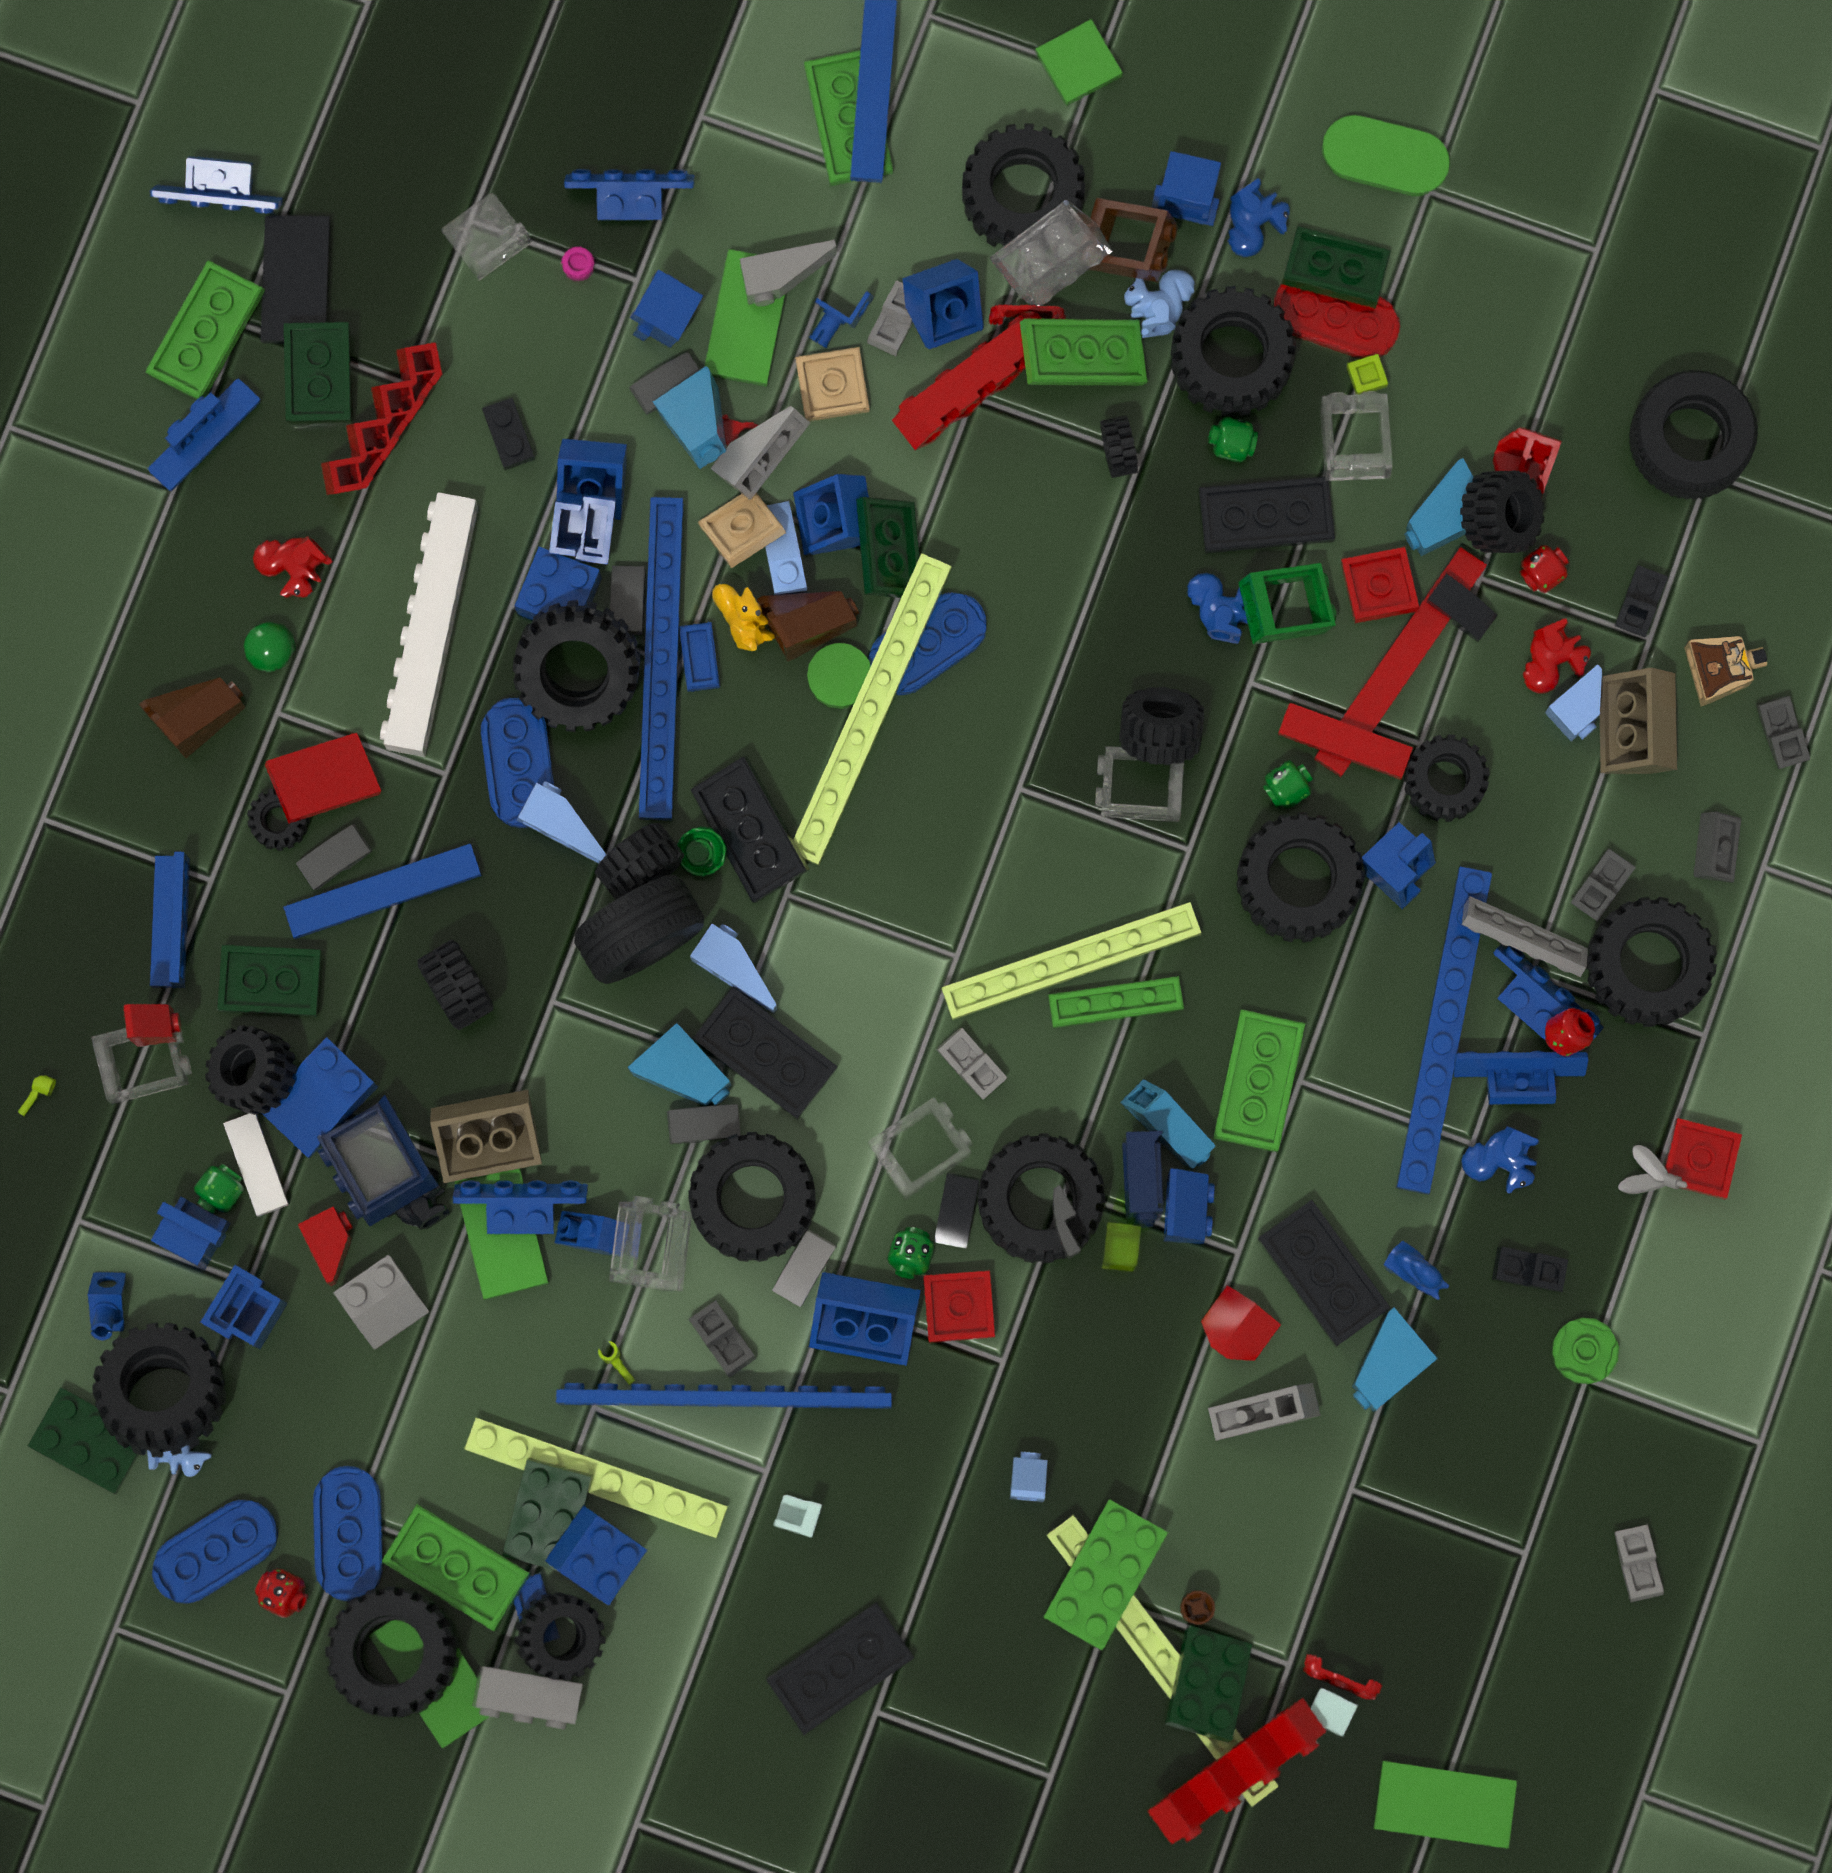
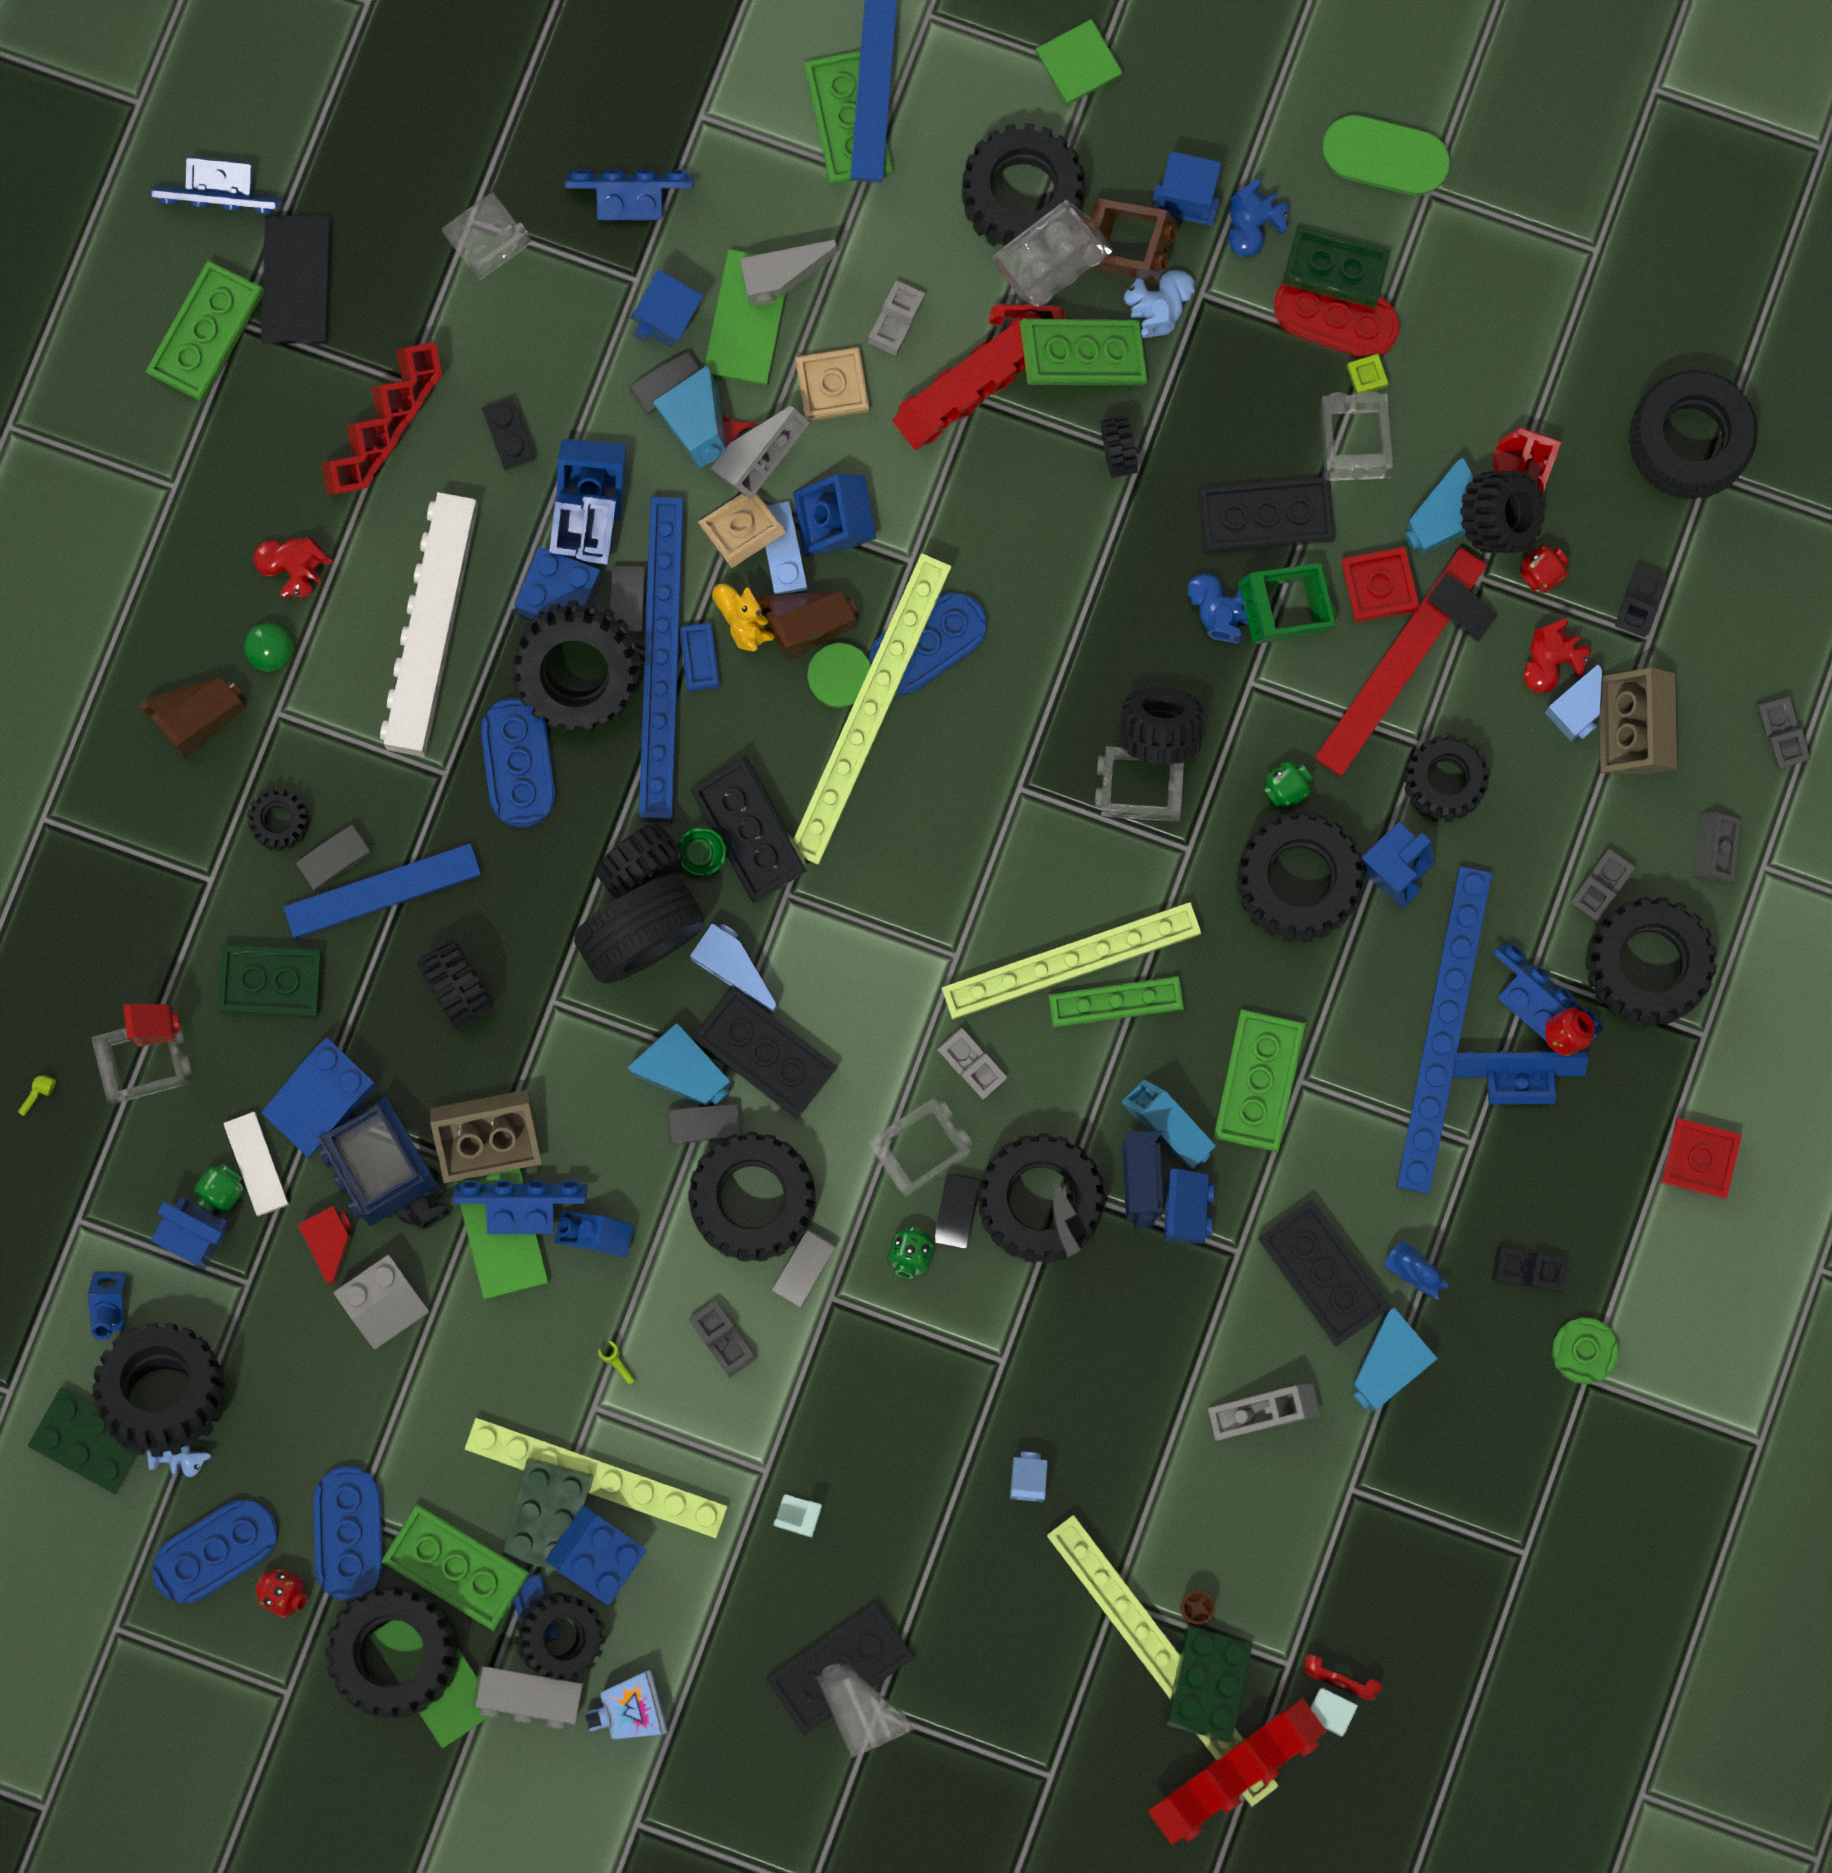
blue bracket [148,379,260,491] -> none
blue fence [150,852,190,988] -> none
blue plate [200,1265,287,1349] -> none
black tyre [205,1025,297,1115] -> none
red tile [265,732,381,823] -> none
dark green plate [284,322,352,422] -> none
light blue slope [517,781,606,864] -> none
blue plate [556,1383,892,1409] -> none
dark pink tile [562,247,595,281] -> none
clear window [609,1196,692,1291] -> none
blue bracket [809,291,874,348] -> none
blue slope [809,1272,921,1366] -> none
dark green tile [856,497,920,598] -> none
blue slope [902,259,983,350] -> none
red plate [923,1271,995,1343] -> none
bright green plate [1043,1499,1168,1651] -> none
clear neon green panel [1101,1223,1141,1272] -> none
black tyre [1170,286,1296,417] -> none
red slope [1201,1285,1281,1361] -> none
green head [1208,416,1258,462] -> none
red tile [1278,703,1413,780] -> none
bright green tile [1373,1761,1517,1849] -> none
blue animal [1461,1126,1539,1193] -> none
light grey plate [1462,896,1588,977] -> none
light grey slope [1614,1525,1664,1602] -> none
light grey piece [1618,1145,1687,1194] -> none
torso [1684,636,1767,706] -> none
none -> light blue torso [585,1670,668,1739]
none -> clear slope [816,1663,914,1758]

